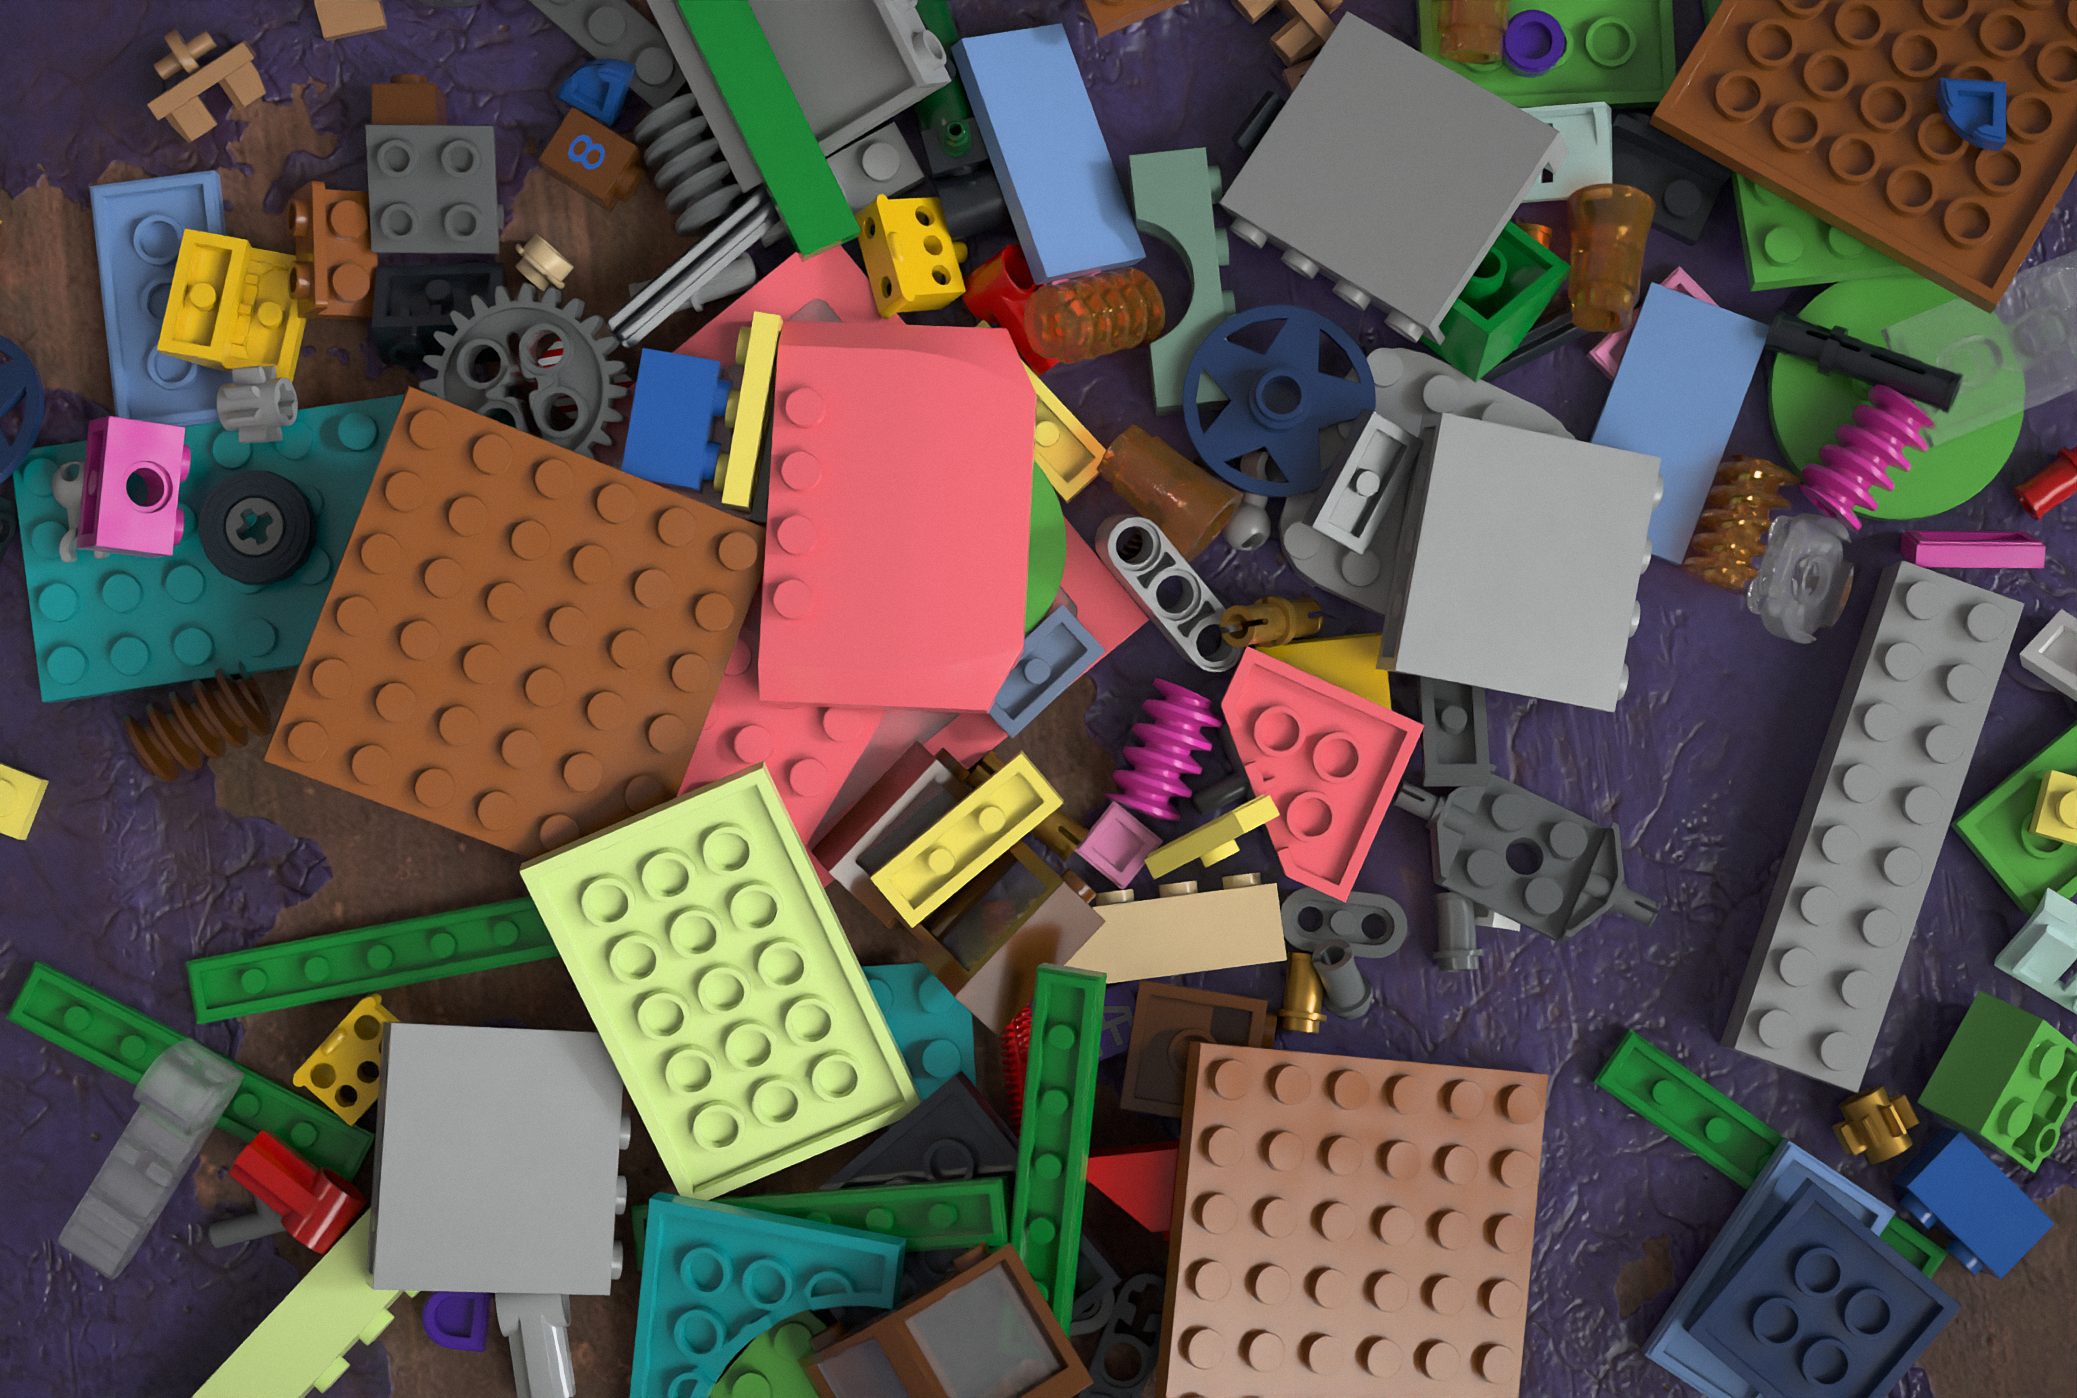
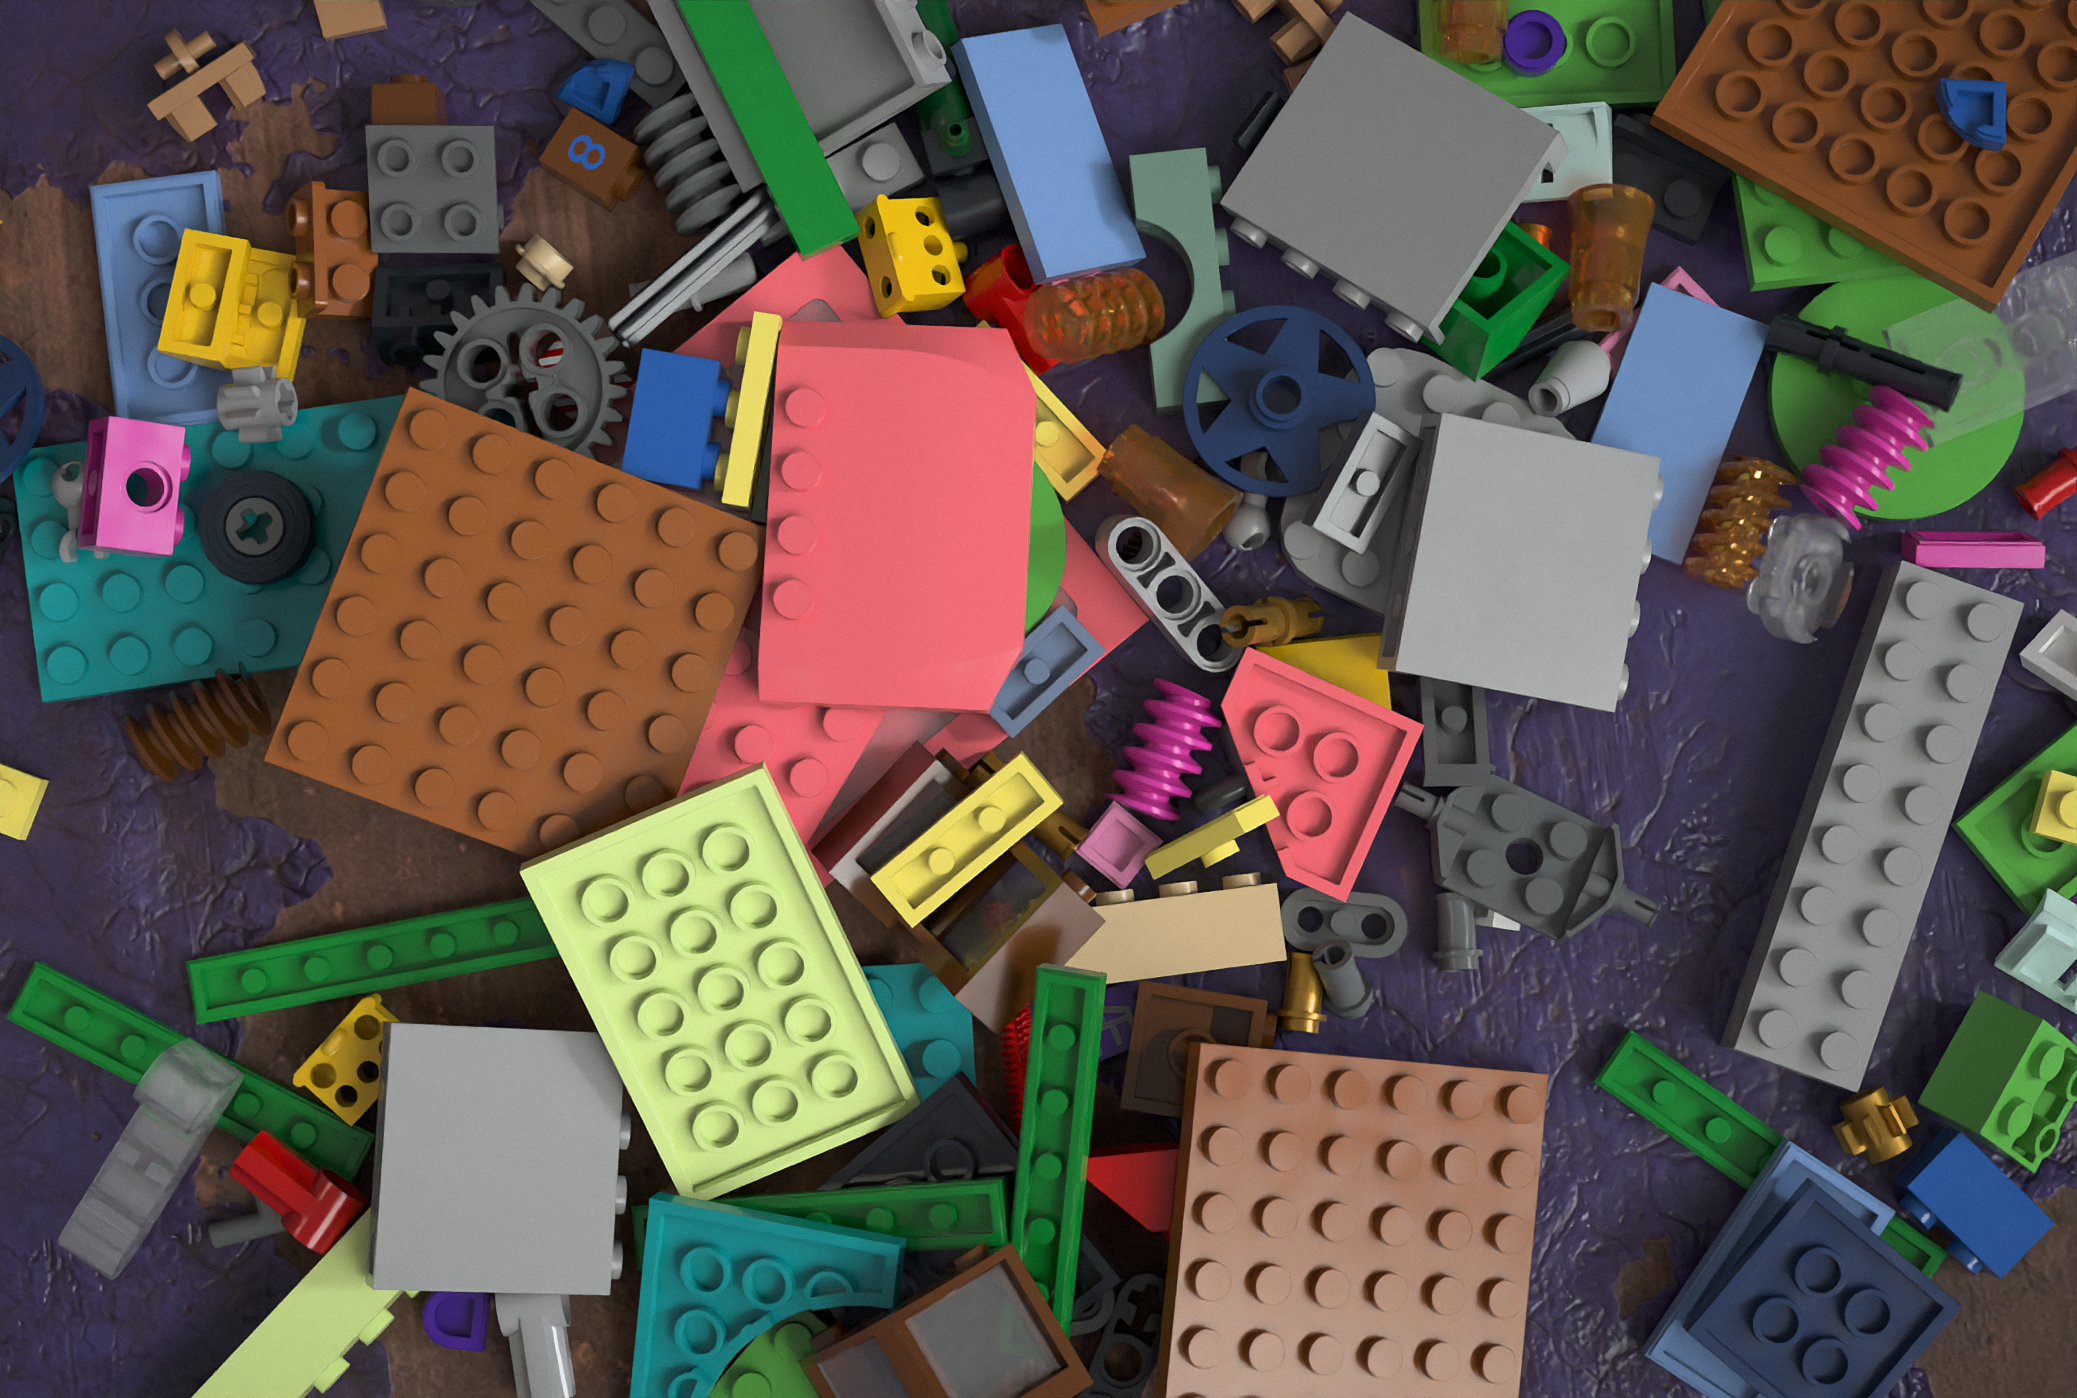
none -> light grey cone [1528,340,1611,418]

